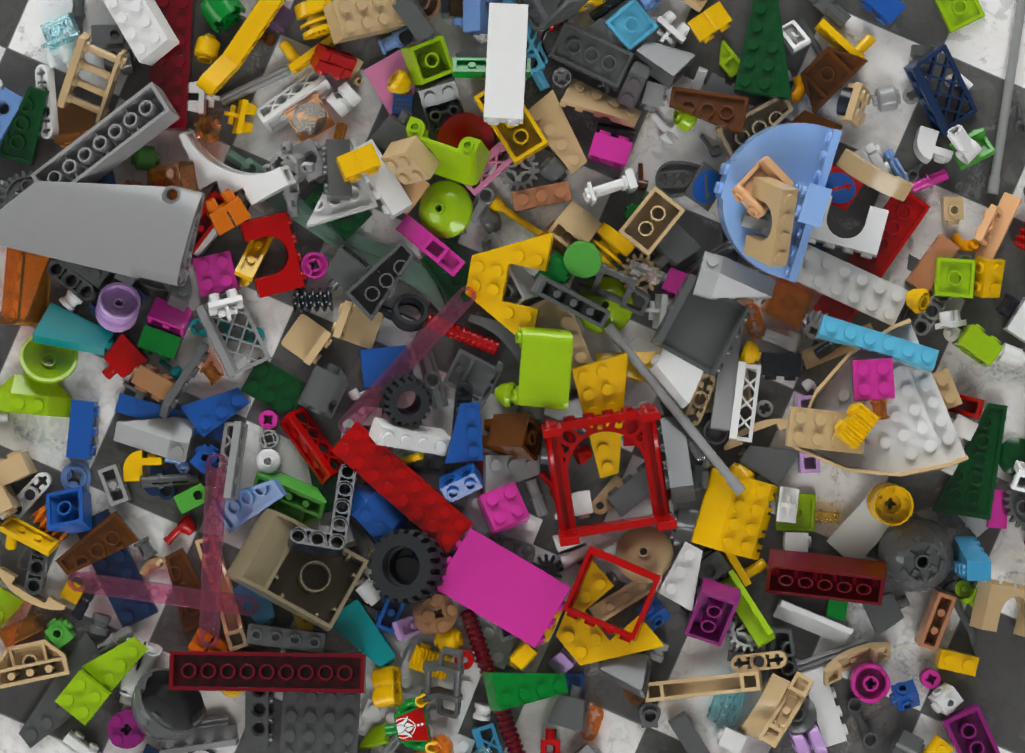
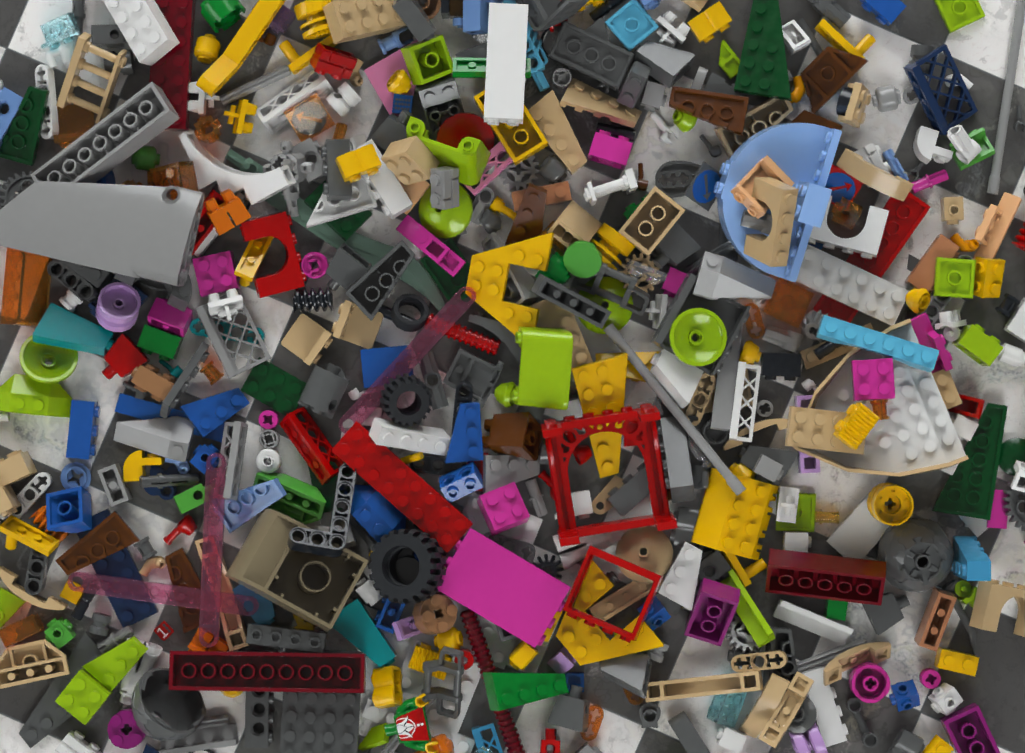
white wheel [472,702,492,721] -> none
none -> red sticker [154,621,174,641]
none -> light grey brick [430,166,459,210]
none -> reddish brown wing [505,183,547,245]
none -> lime dish [669,308,727,366]
none -> light grey brick [752,454,784,482]
none -> clear orange brick [831,197,863,230]
none -> dark pink bracket [911,313,953,374]

